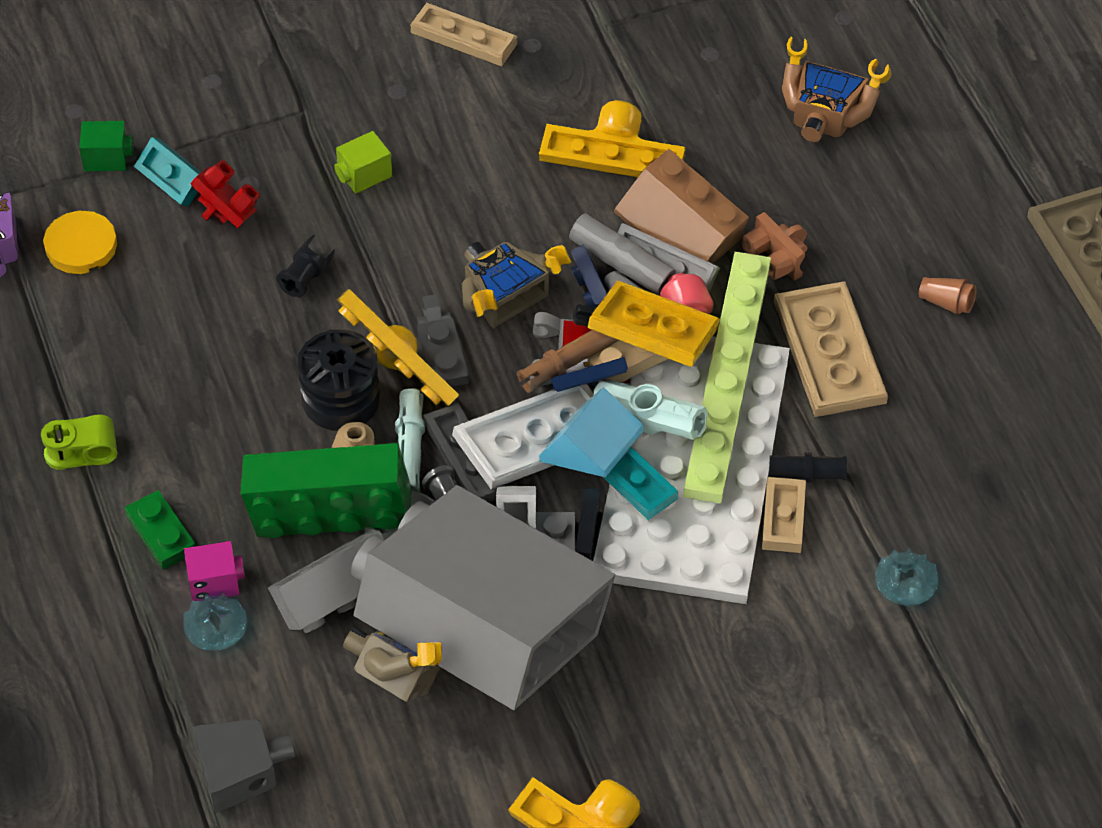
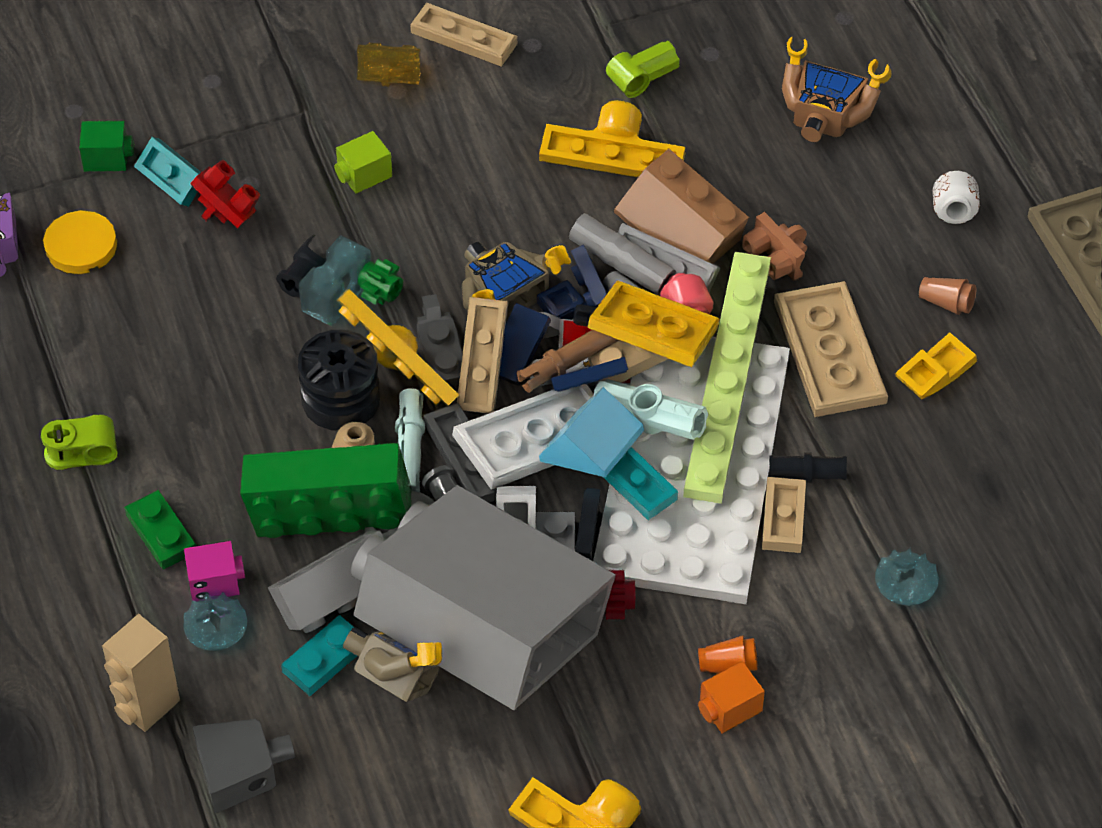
none -> tan brick [102,613,180,732]
none -> teal plate [281,615,357,696]
none -> clear light blue brick [299,235,372,326]
none -> clear yellow hips [357,43,420,87]
none -> green gear [357,259,403,305]
none -> tan tile [457,297,508,414]
none -> dark blue tile [499,303,551,386]
none -> dark blue tile [537,279,587,320]
none -> dark red gear [605,570,636,620]
none -> lime piece [606,41,680,98]
none -> orange cone [698,635,758,673]
none -> orange brick [698,661,765,733]
none -> yellow slope [895,332,977,399]
none -> white head [932,171,980,224]

